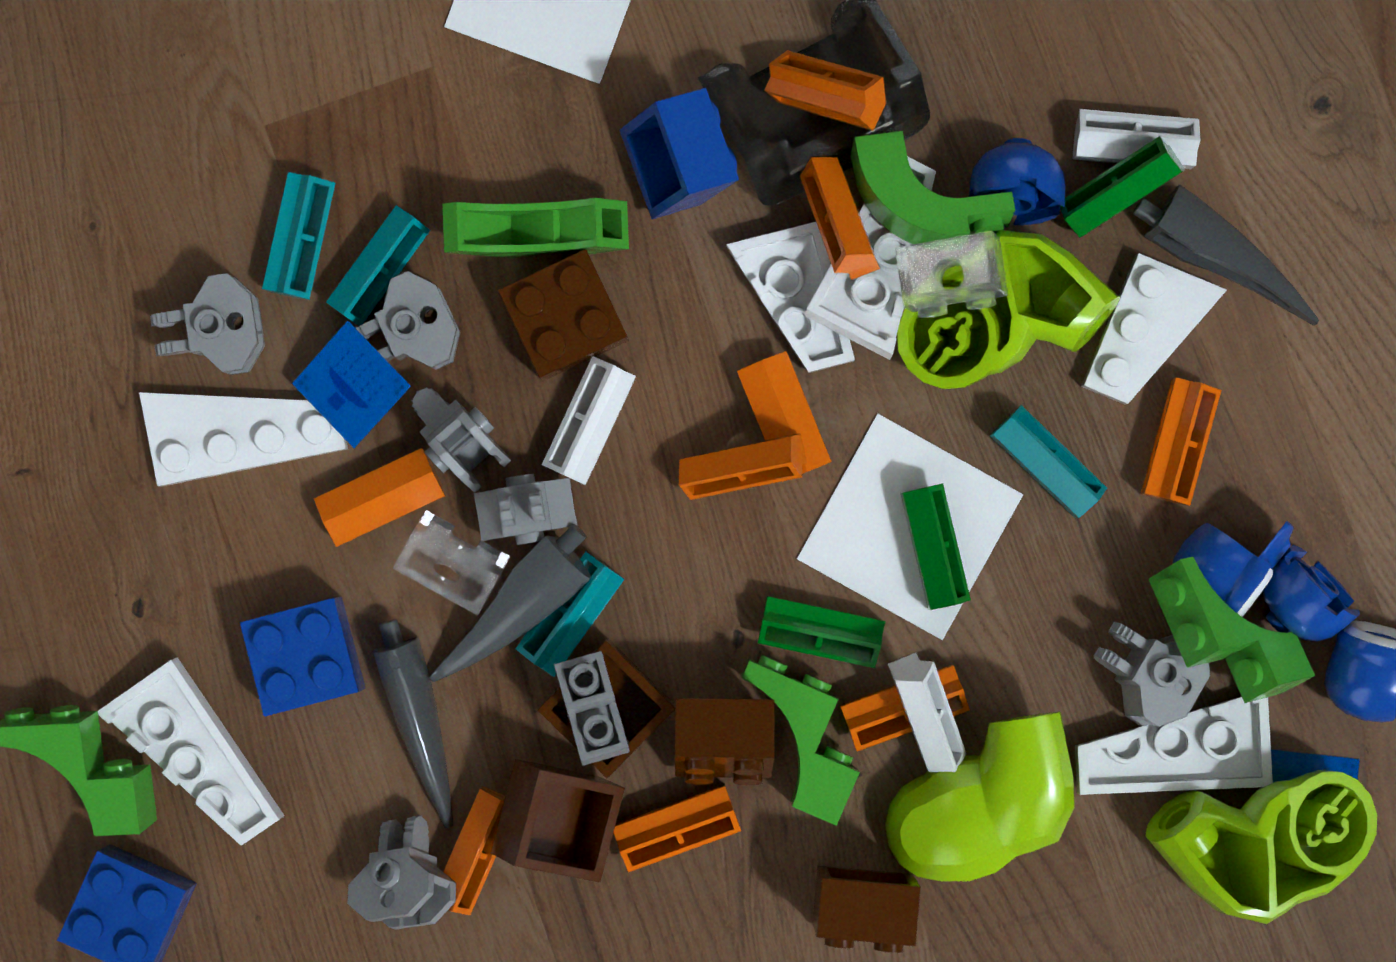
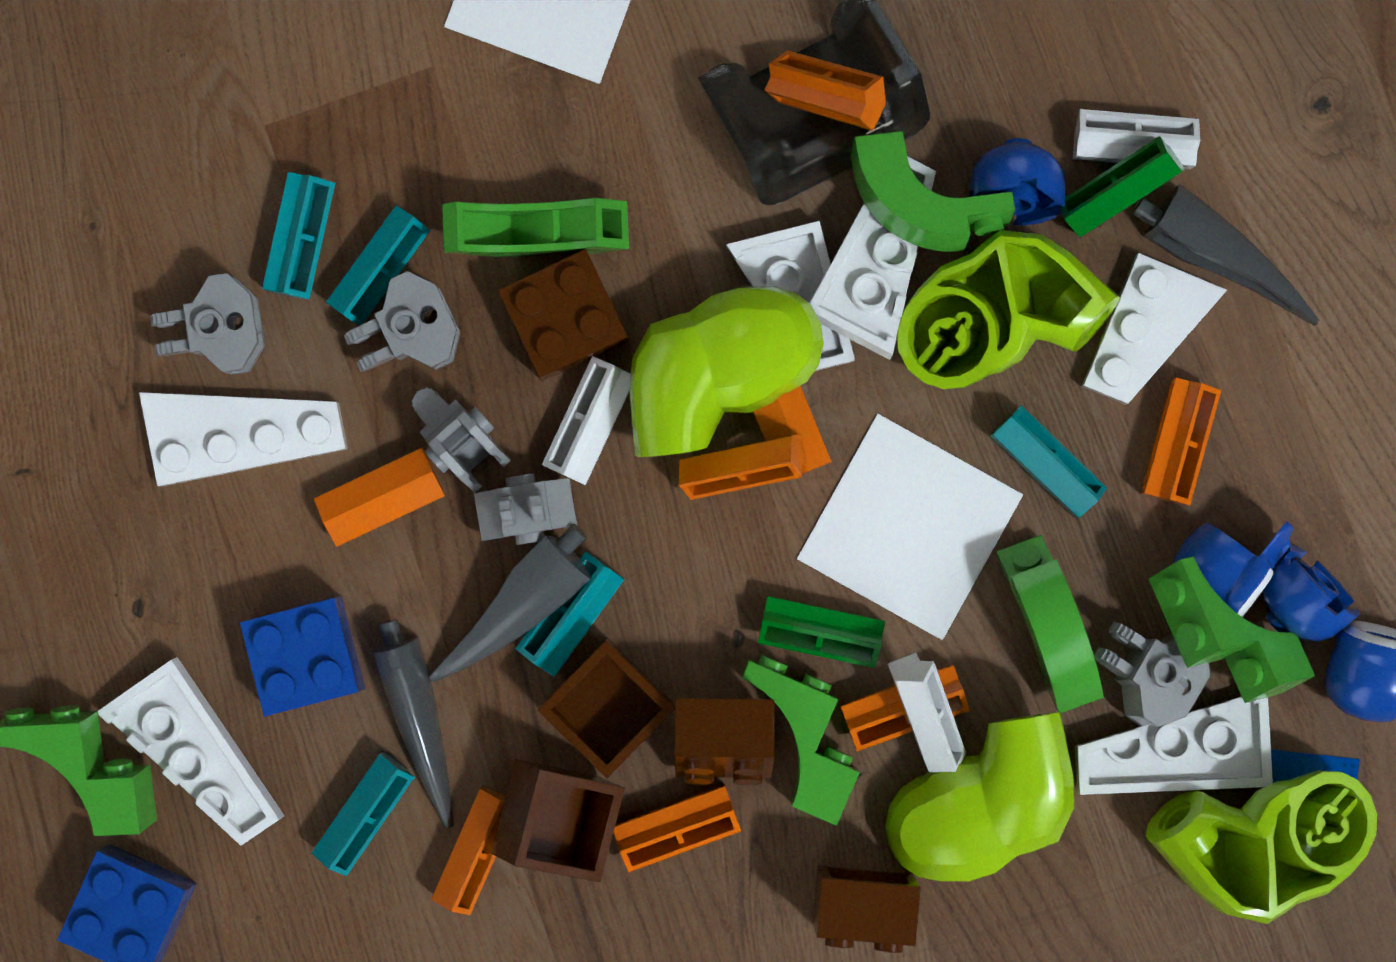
clear blue sticker [292,321,411,449] -> none
light grey hinge [347,815,456,930] -> none
clear brick [392,510,510,615] -> none
light grey slope [554,651,630,766] -> none
blue piece [619,88,739,220] -> none
orange piece [800,157,880,280] -> none
clear brick [895,231,1008,318] -> none
green piece [900,483,971,610] -> none
none -> teal piece [311,751,415,876]
none -> lime piece [630,287,824,457]
none -> bright green arch [996,535,1104,713]

